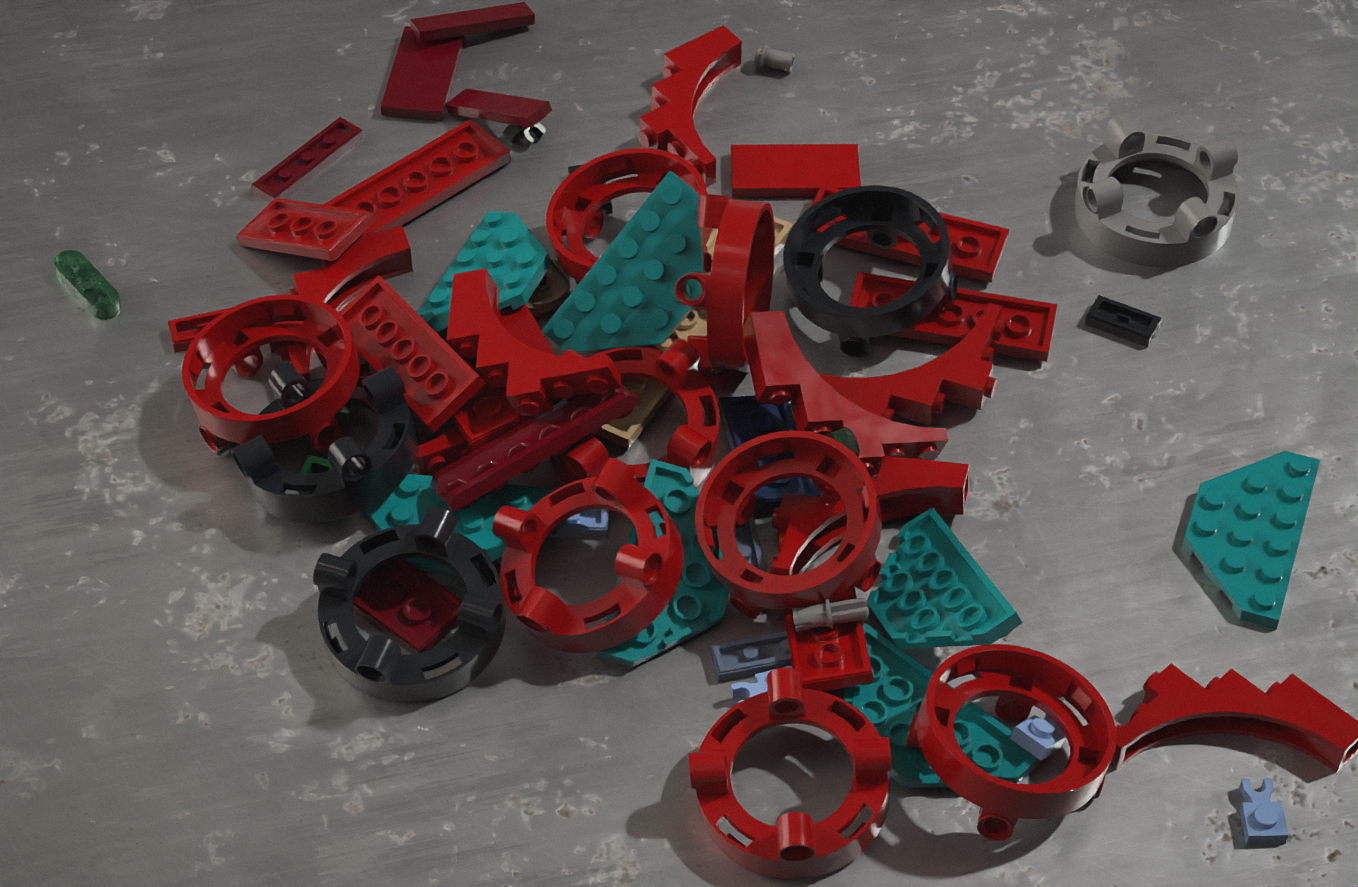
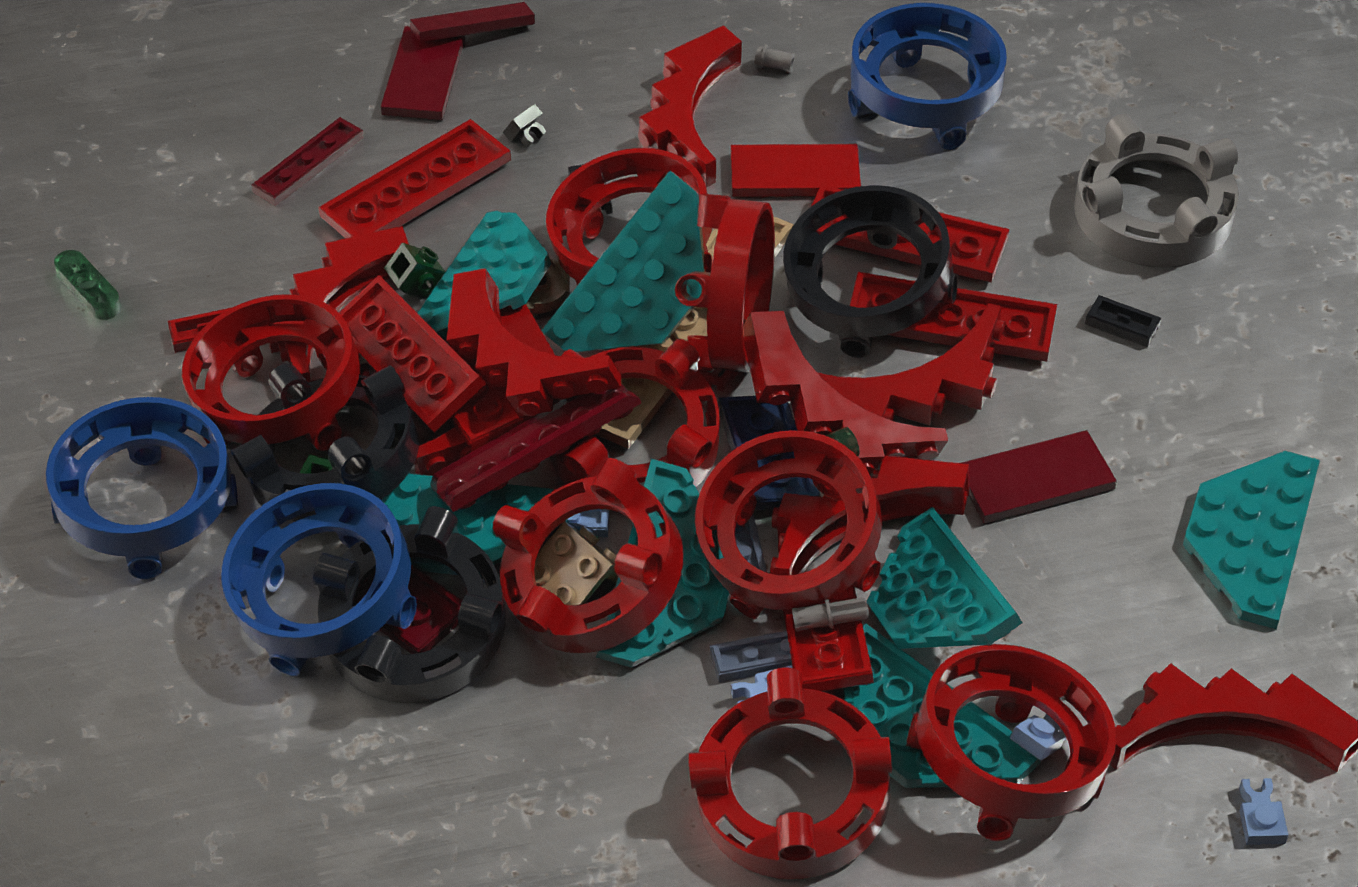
red tile [236,198,374,261] -> none
dark red tile [445,88,552,128] -> none
none -> blue piece [46,397,238,579]
none -> blue piece [221,483,417,676]
none -> dark green brick [384,243,445,297]
none -> tan bracket [534,521,618,605]
none -> blue piece [848,3,1007,150]
none -> dark red tile [961,430,1117,524]

